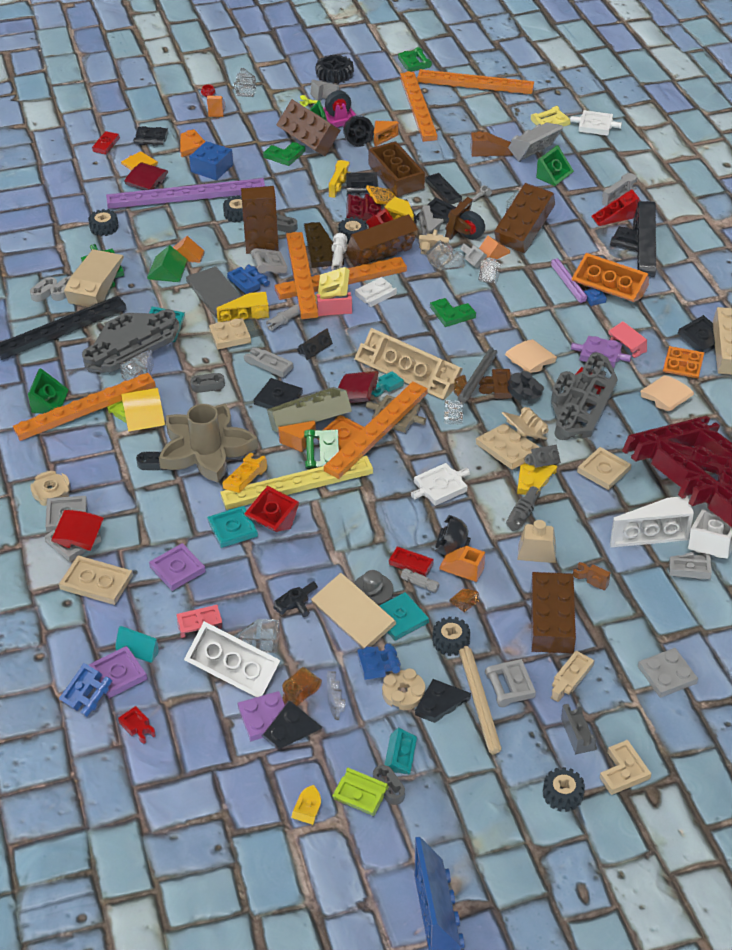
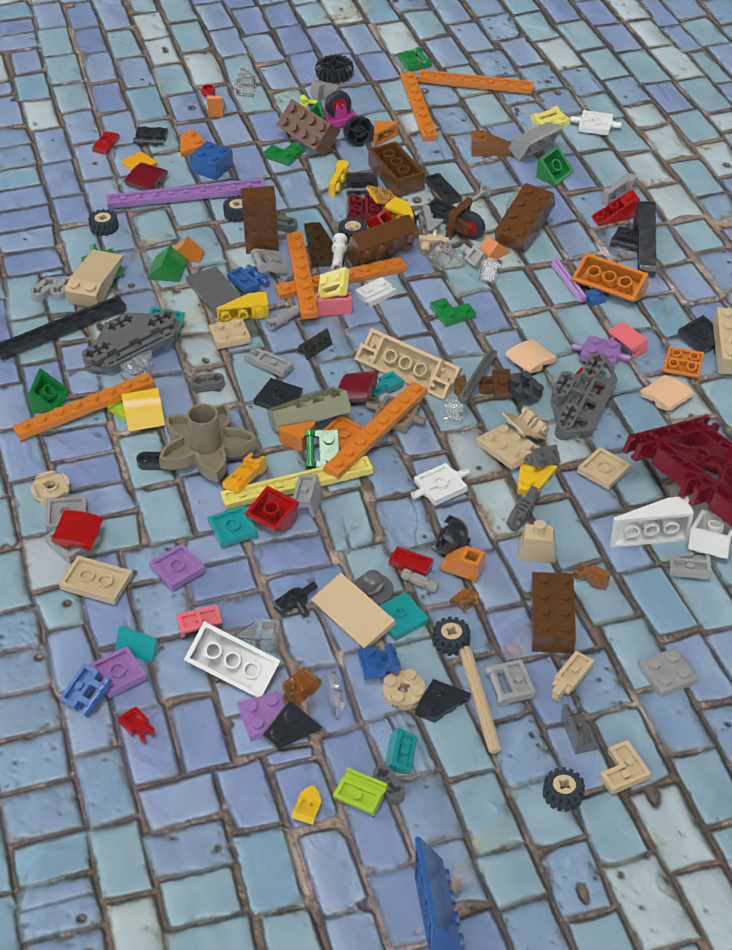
none -> light grey panel [293,474,322,517]

